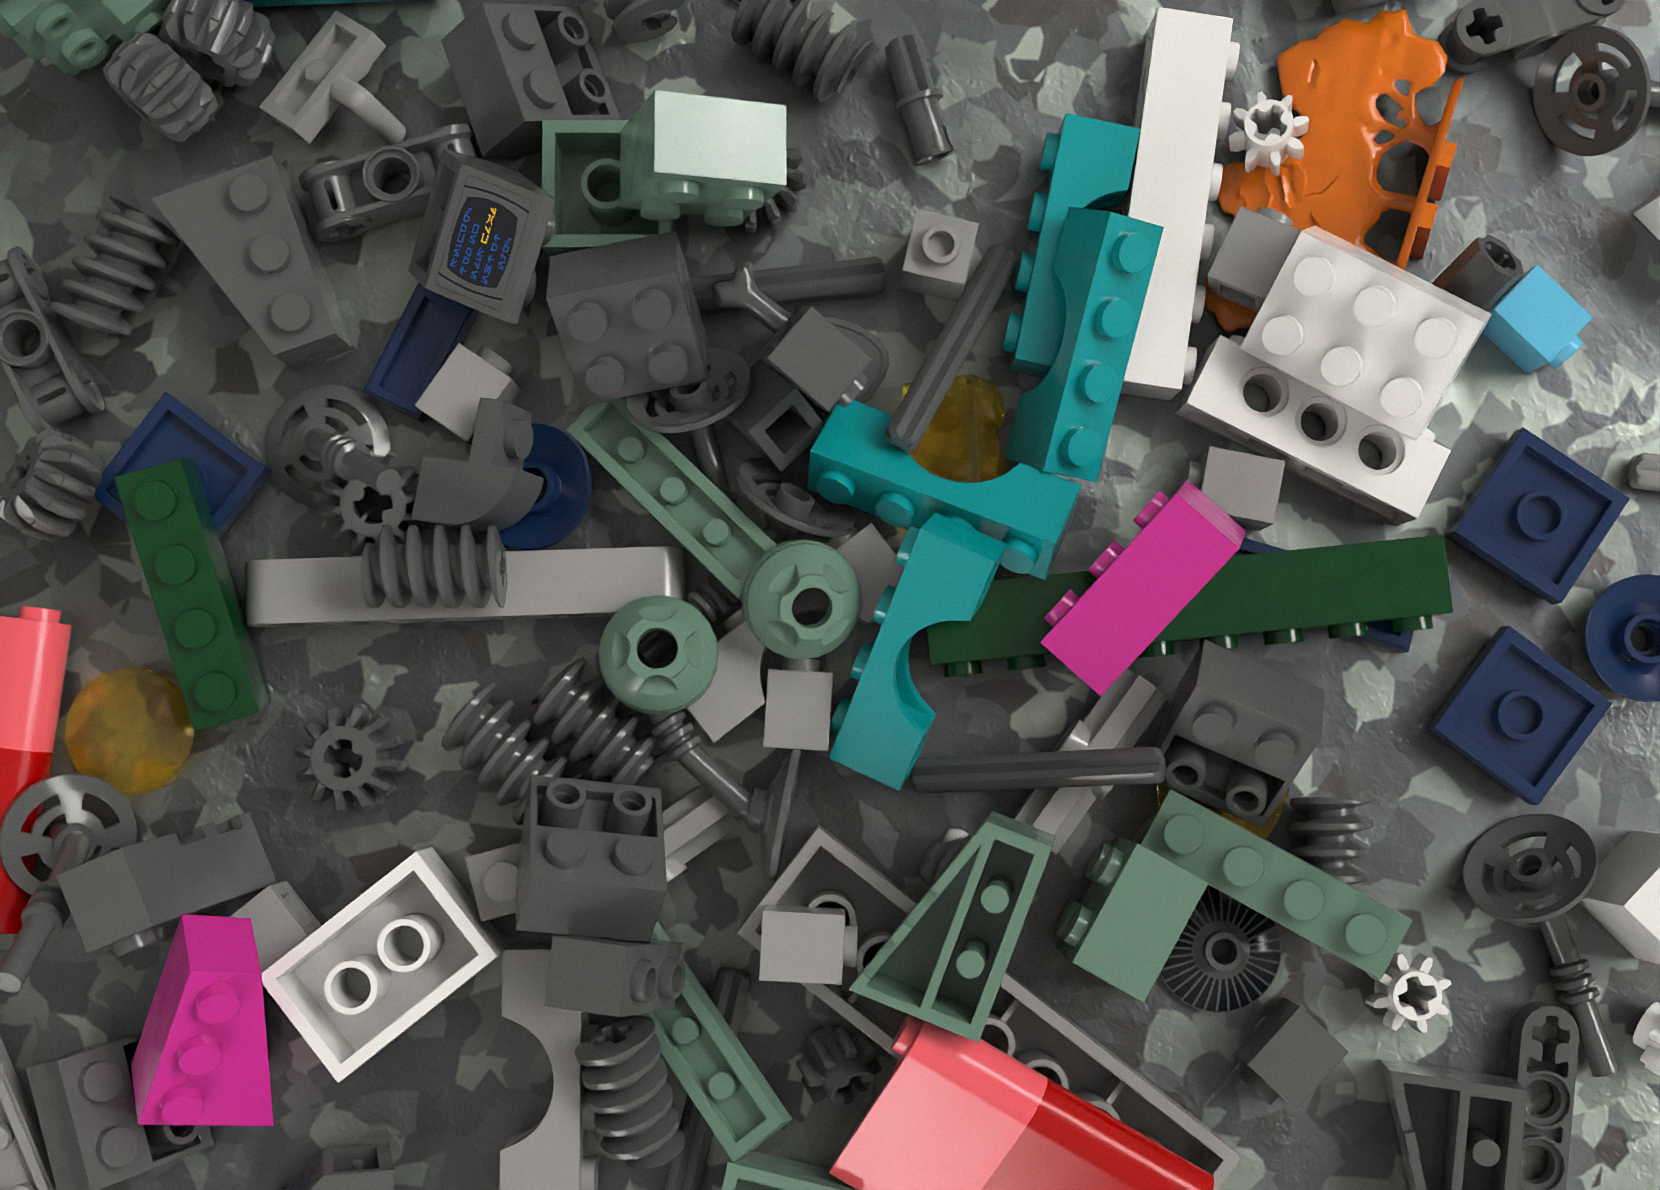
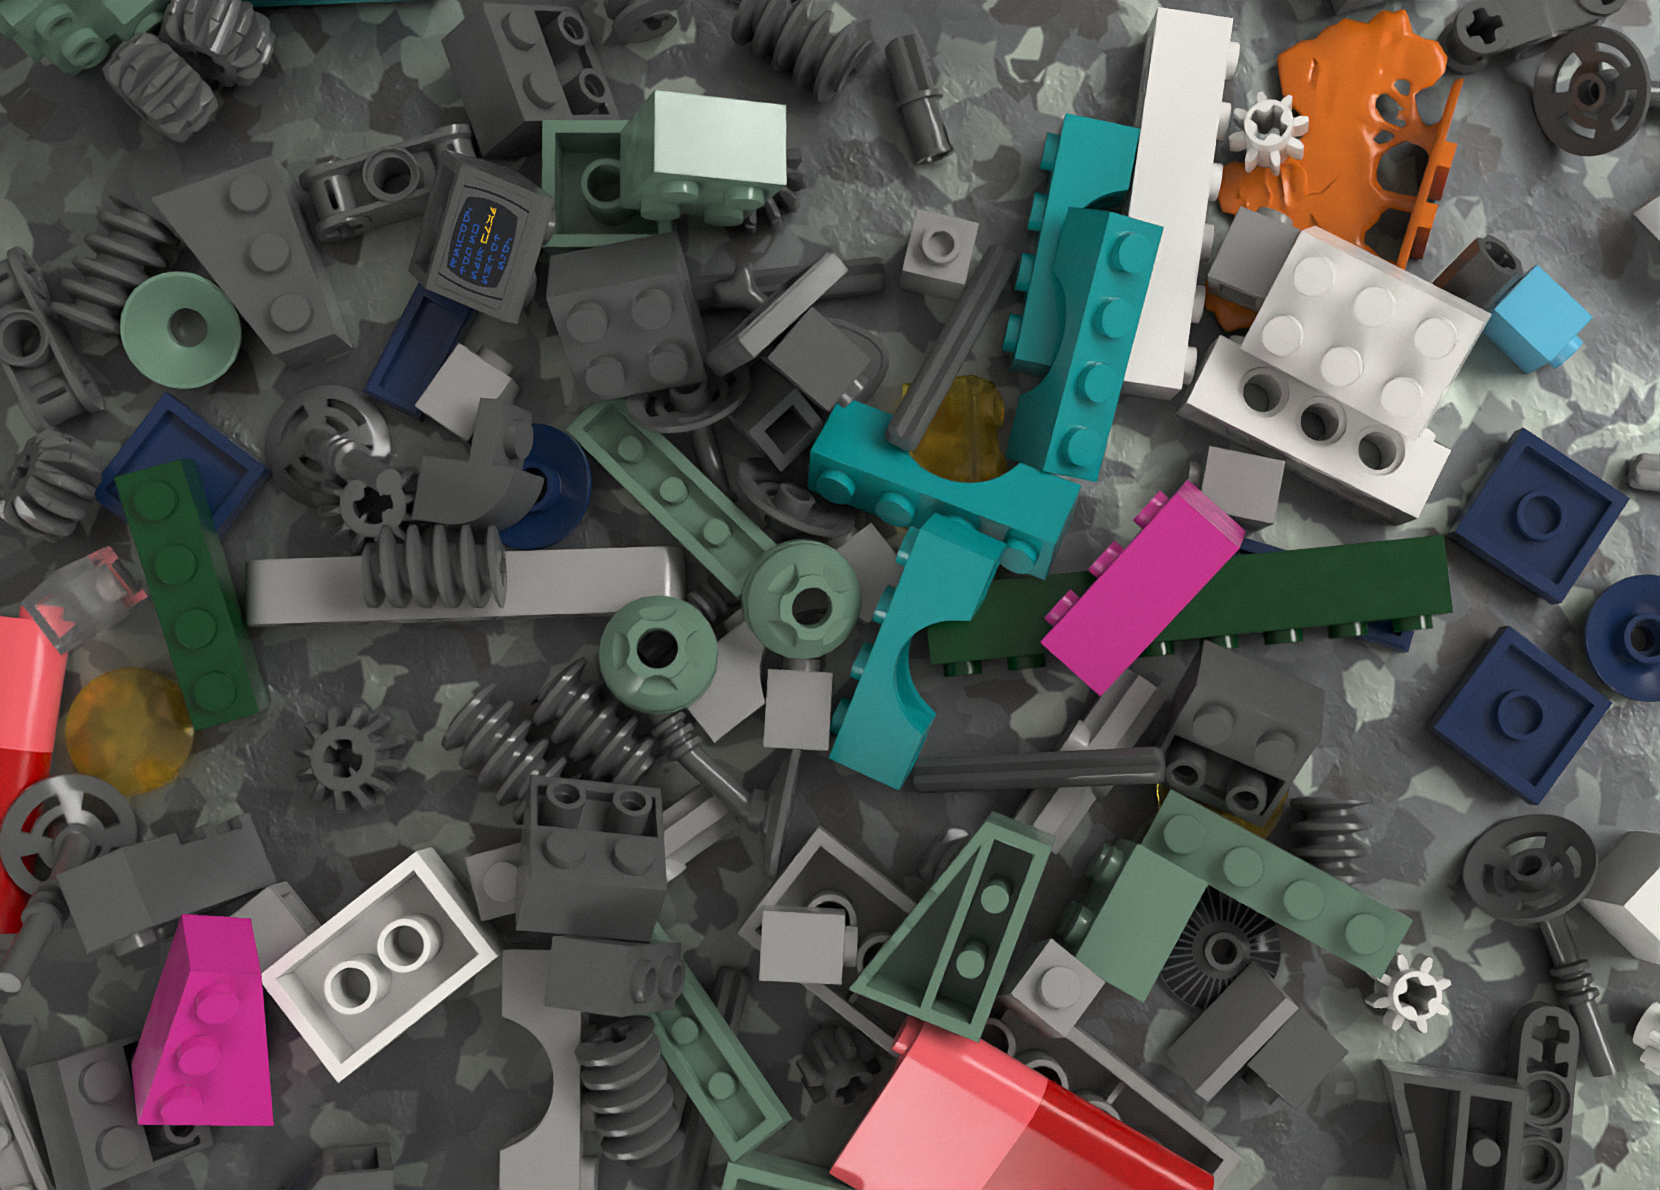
light grey plate [259,10,406,145] -> none
none -> clear brick [20,546,148,655]
none -> sand green piece [120,271,243,389]
none -> tile [704,252,849,378]
none -> light grey brick [996,939,1105,1039]
none -> light grey tile [1165,961,1299,1102]

